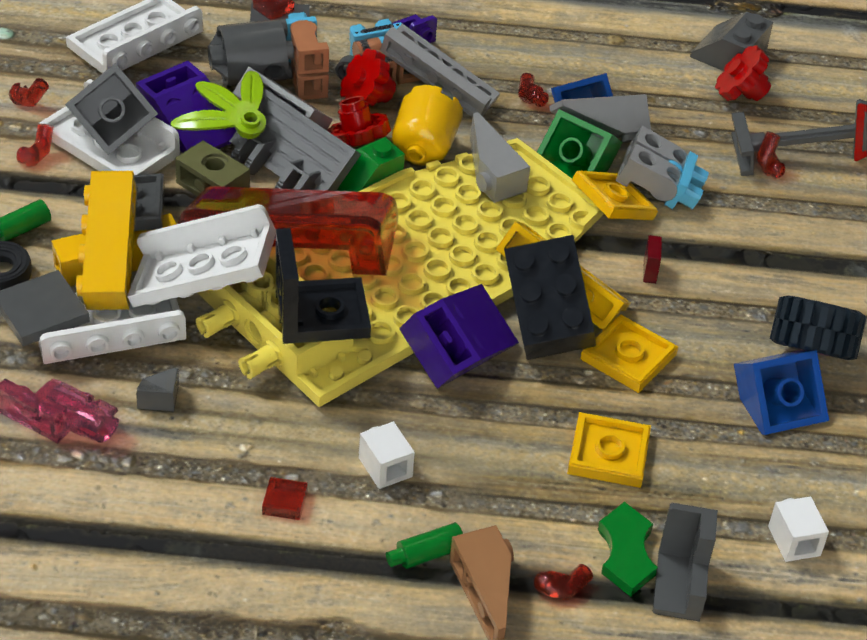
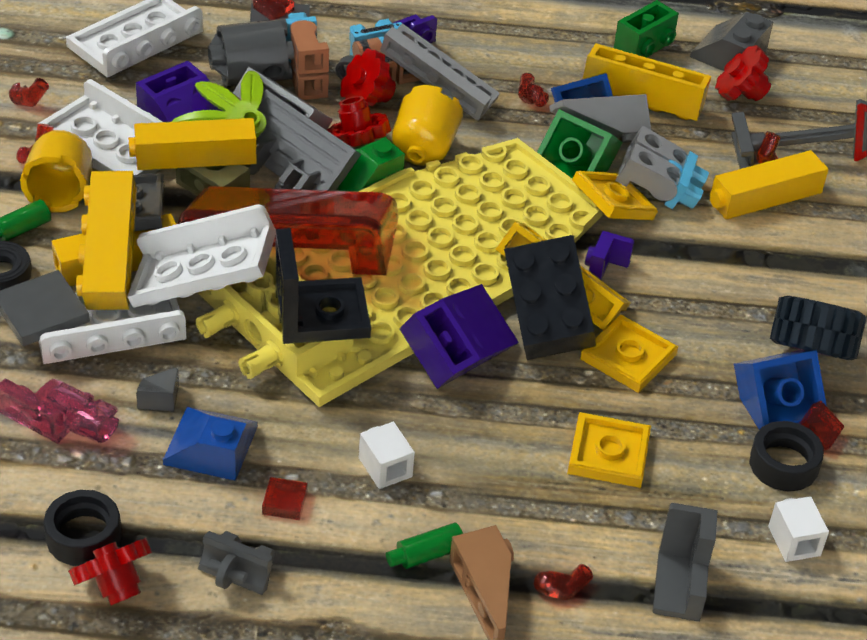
dark grey slope [65,63,158,155] -> none
light grey slope [470,112,530,203] -> none
green tile [598,502,658,597] -> none
dark red tile [643,235,662,284] -> none
none -> yellow cylinder [20,130,93,213]
none -> black tyre [43,490,122,566]
none -> red plant [68,538,152,606]
none -> yellow brick [128,118,257,170]
none -> blue slope [163,407,258,481]
none -> dark grey hips [198,531,275,595]
none -> yellow brick [583,43,711,121]
none -> dark purple bracket [585,231,634,280]
none -> green brick [614,0,679,57]
none -> yellow brick [709,150,829,220]
none -> black tyre [749,421,824,492]
none -> clear red tile [799,400,845,451]

